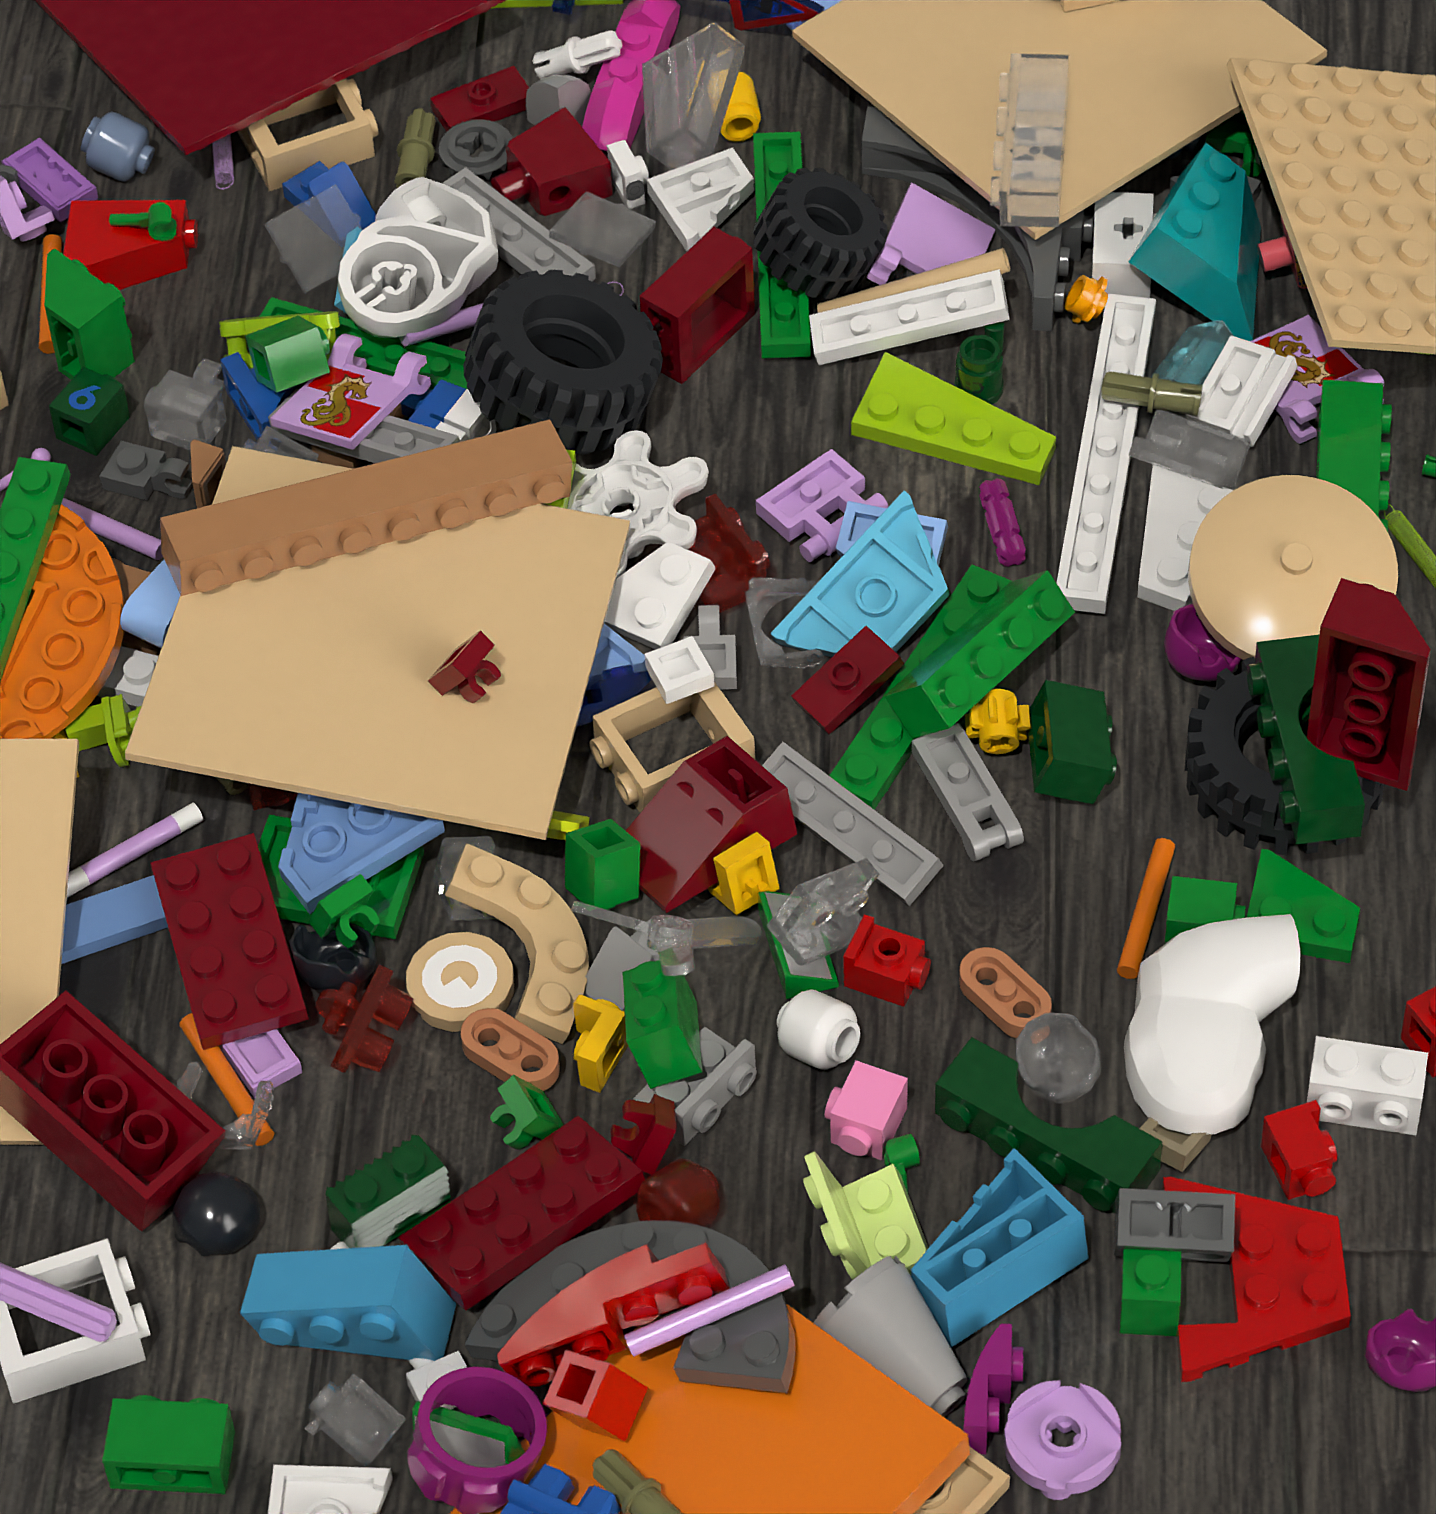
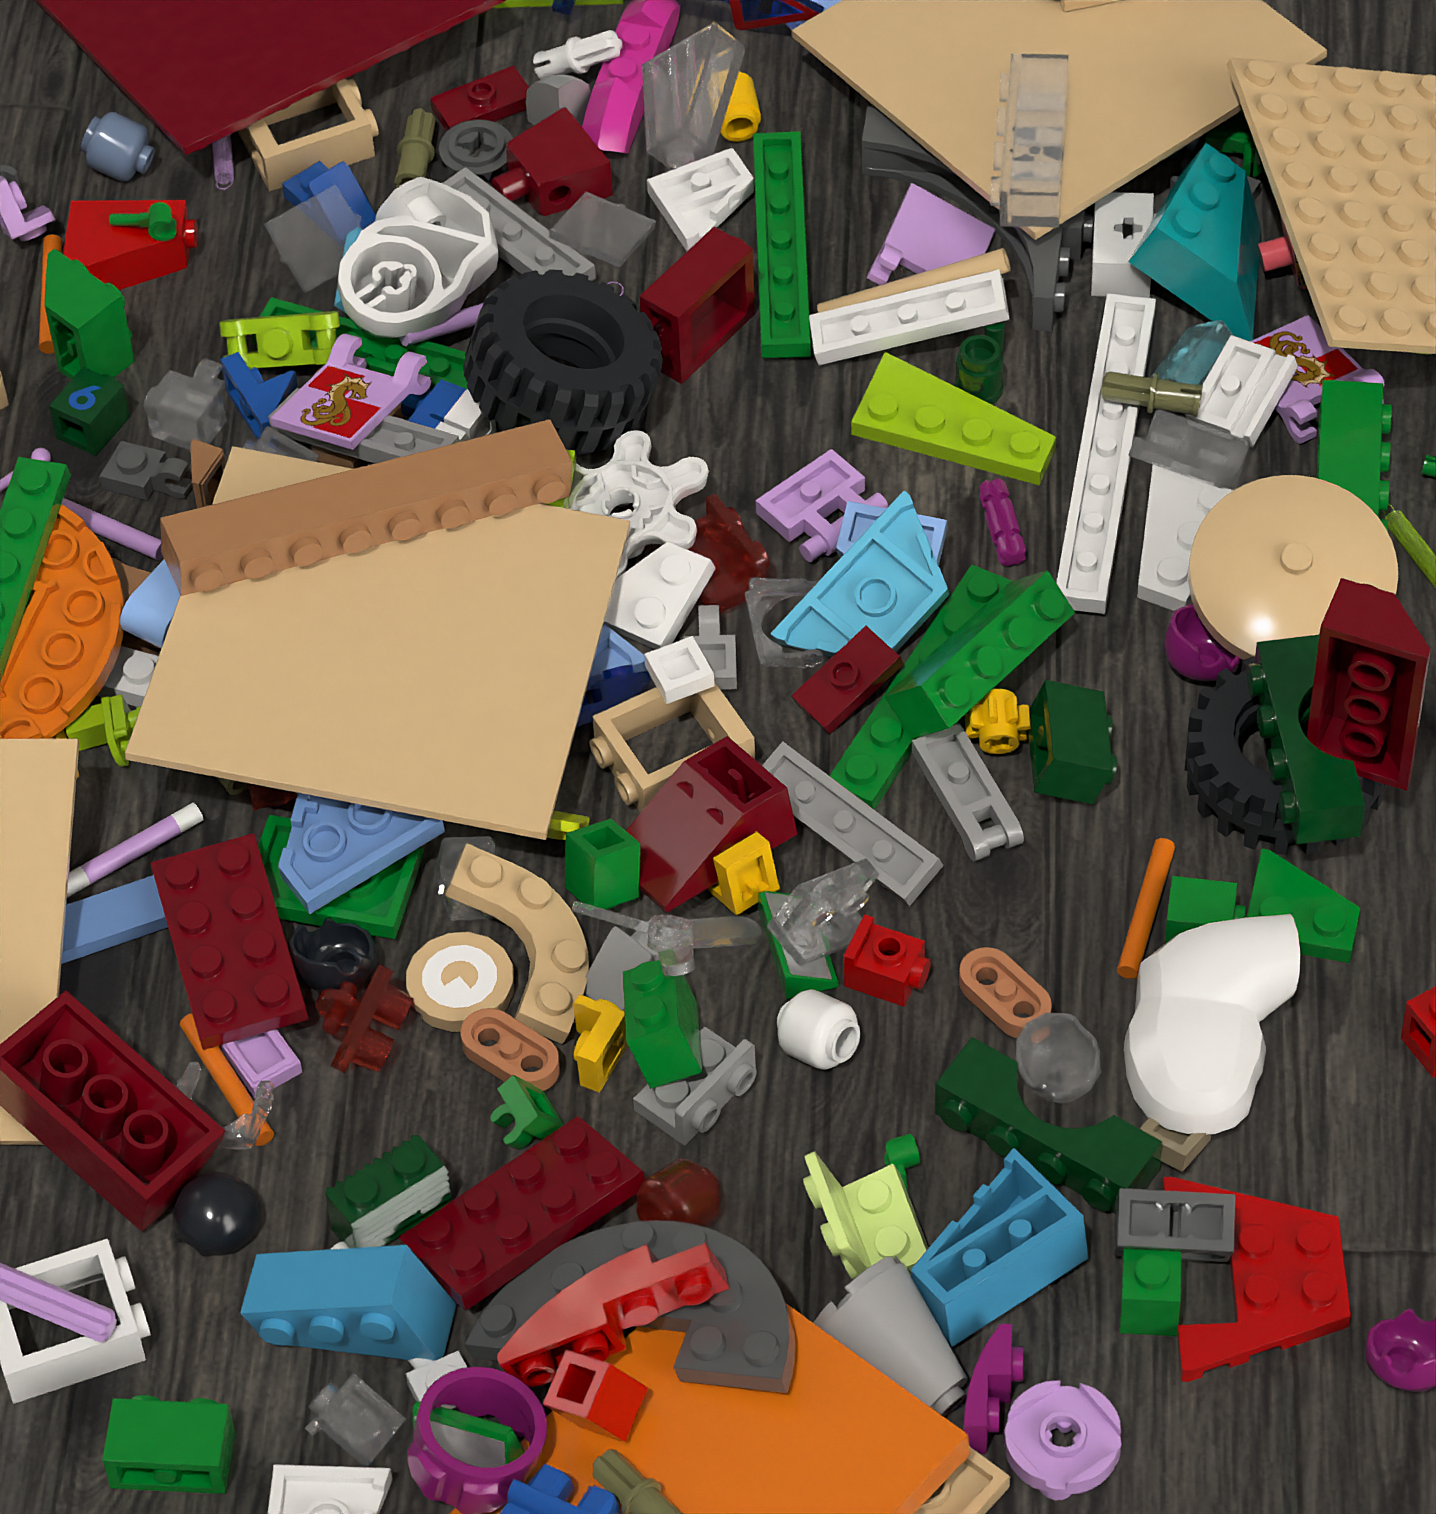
medium lavender plate [2,138,98,223] -> none
green brick [245,315,330,392] -> none
green tile [309,873,380,948] -> none
dark red tile [428,630,501,703] -> none
white plate [607,140,649,210] -> none
dark red tile [610,1094,676,1175] -> none
lavender bar [624,1264,795,1357] -> none
black tyre [753,168,888,299] -> none
bright pink brick [824,1061,908,1161] -> none
light orange plate [1065,275,1108,324] -> none
red brick [1261,1100,1337,1200] -> none
white brick [1307,1036,1428,1135] -> none

